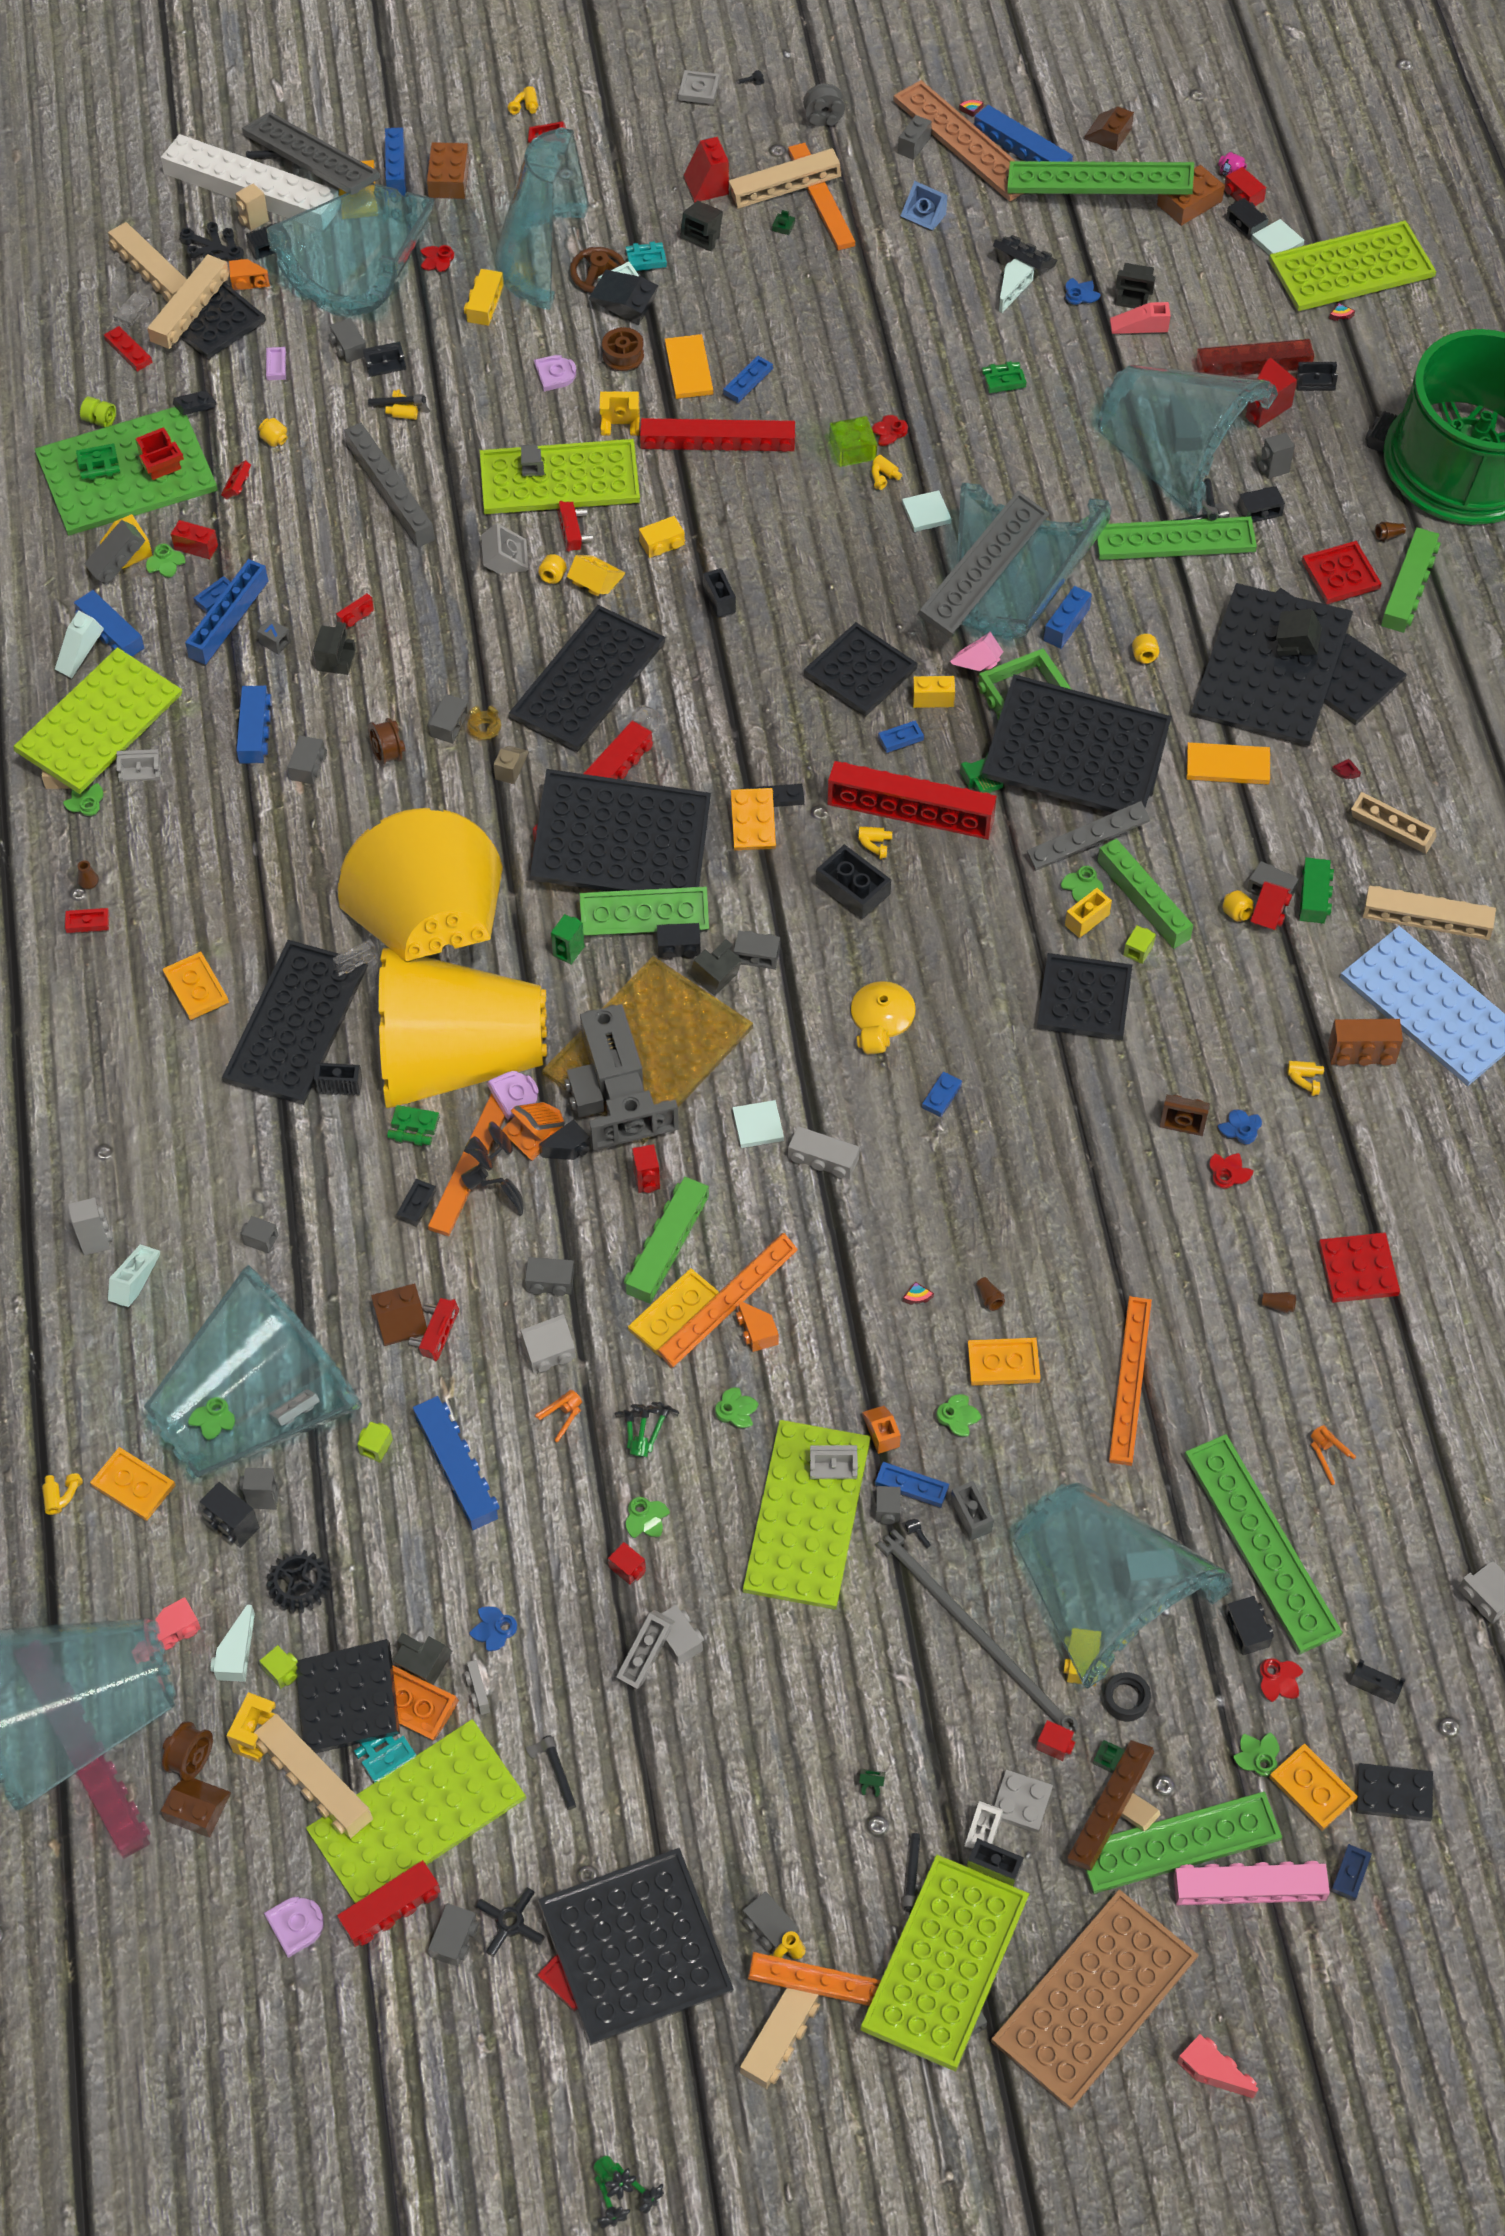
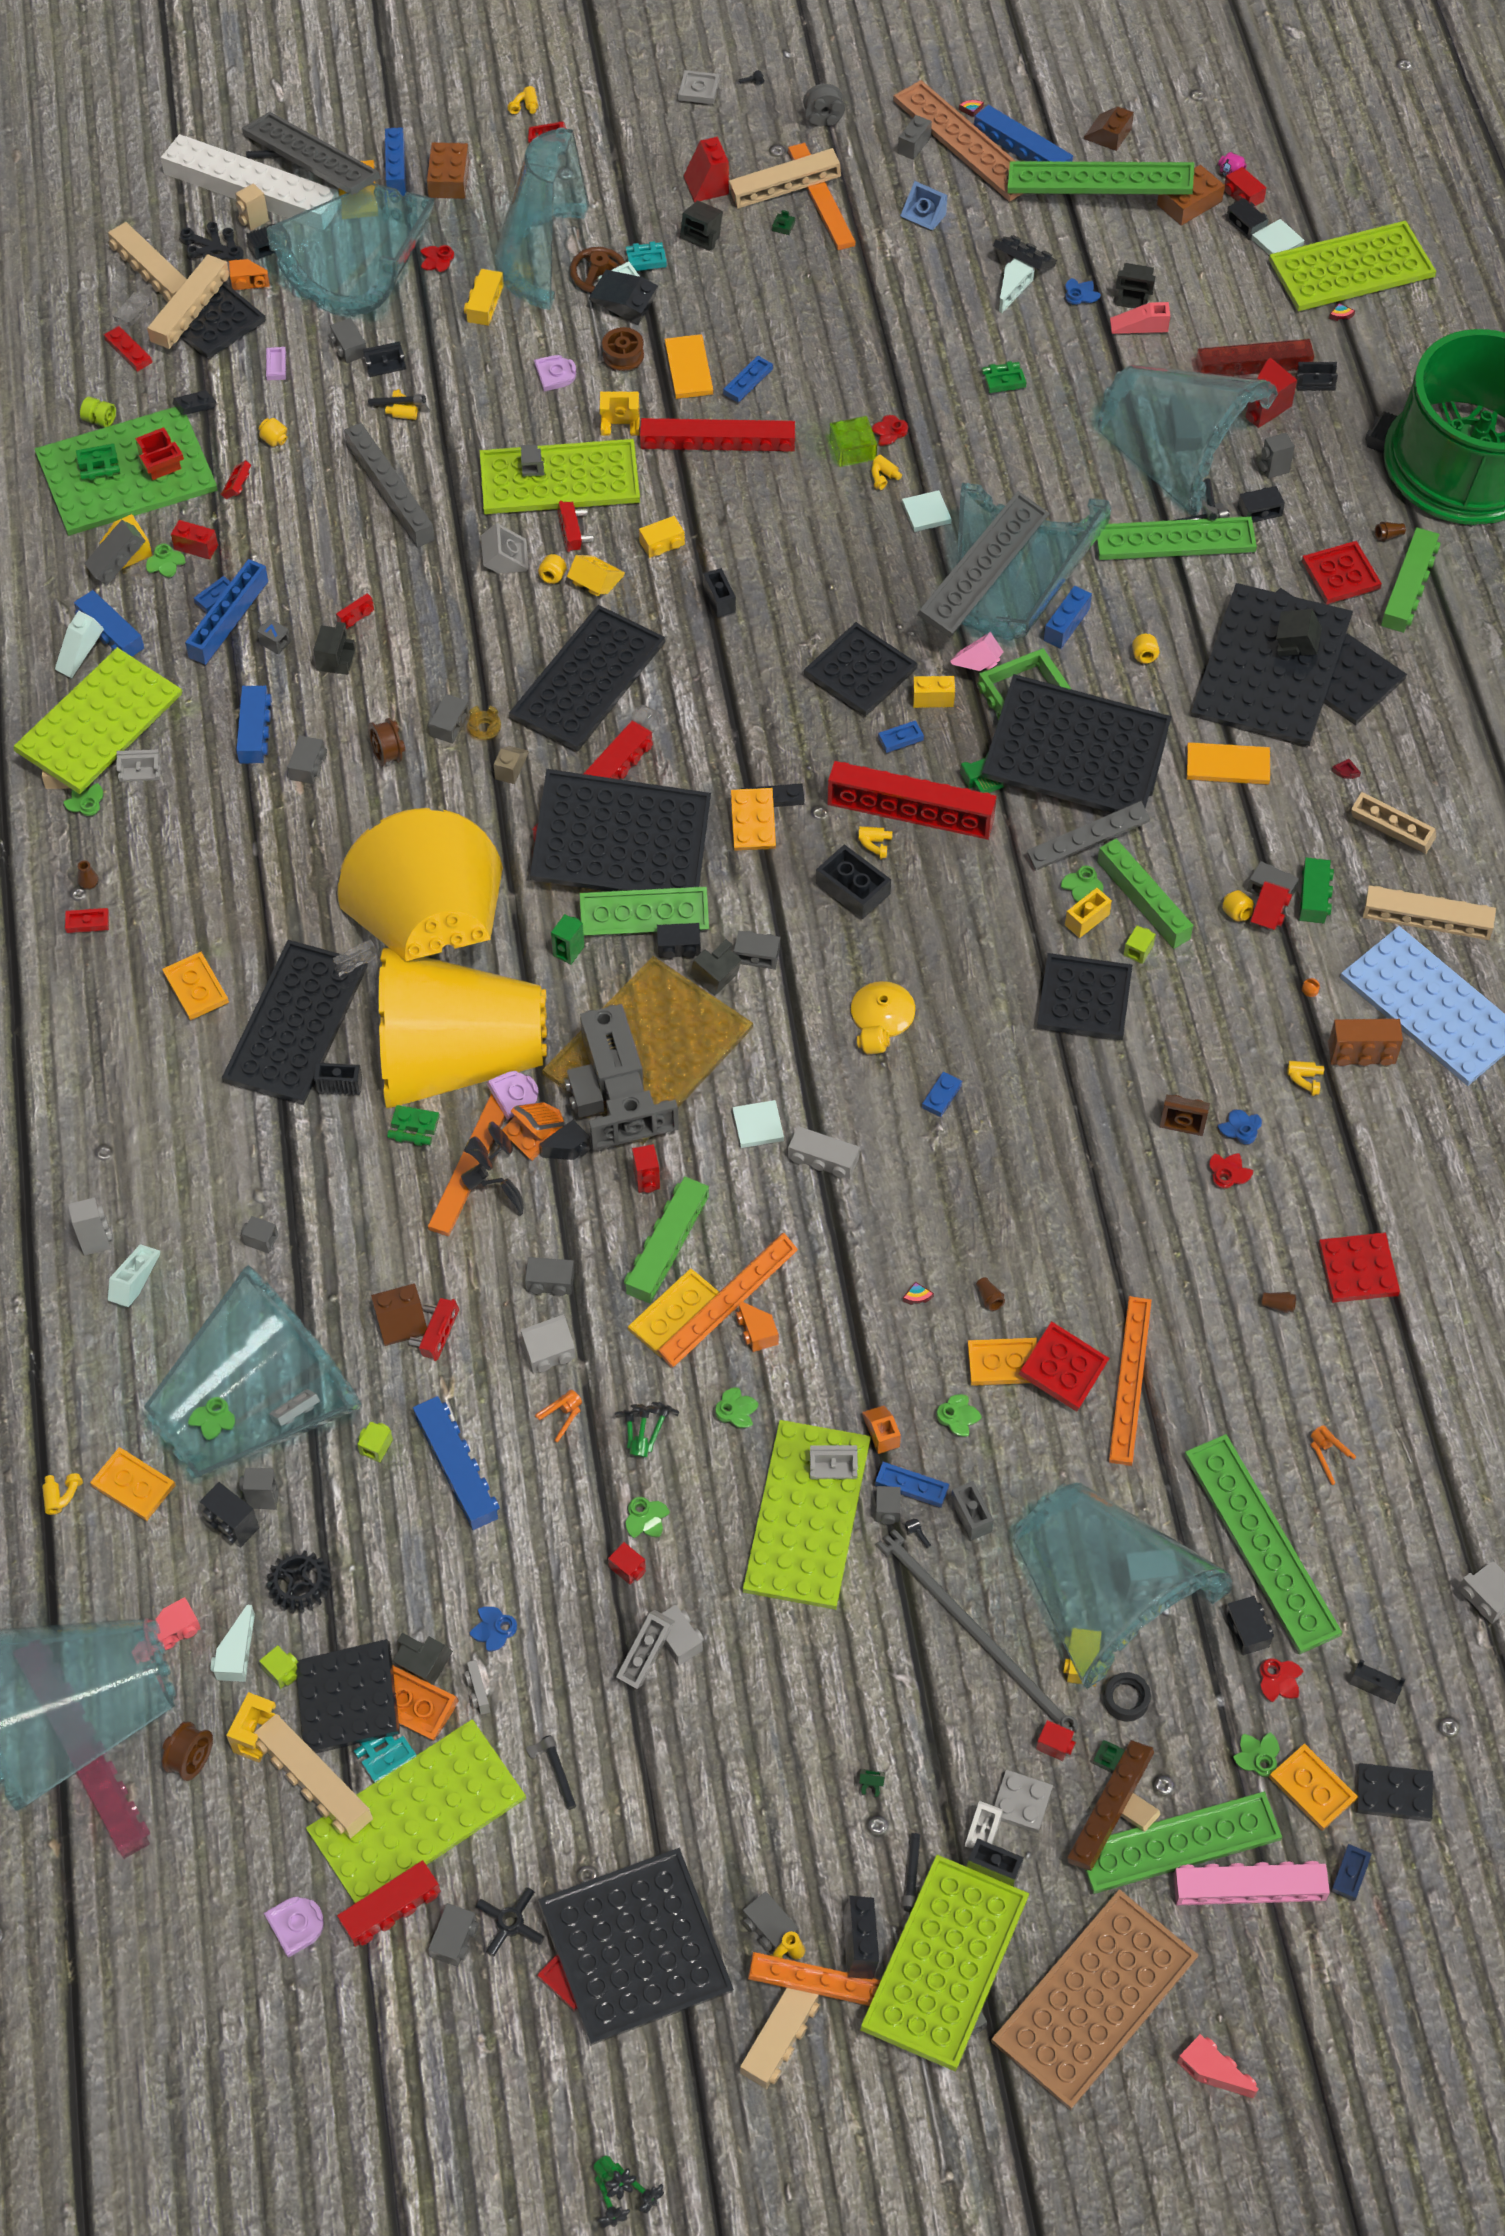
reddish brown slope [161,1778,231,1838] -> none
black plate [396,1179,437,1226] -> none
none -> black brick [843,1895,879,1979]
none -> red plate [1018,1321,1110,1412]
none -> orange hinge [1302,978,1320,997]

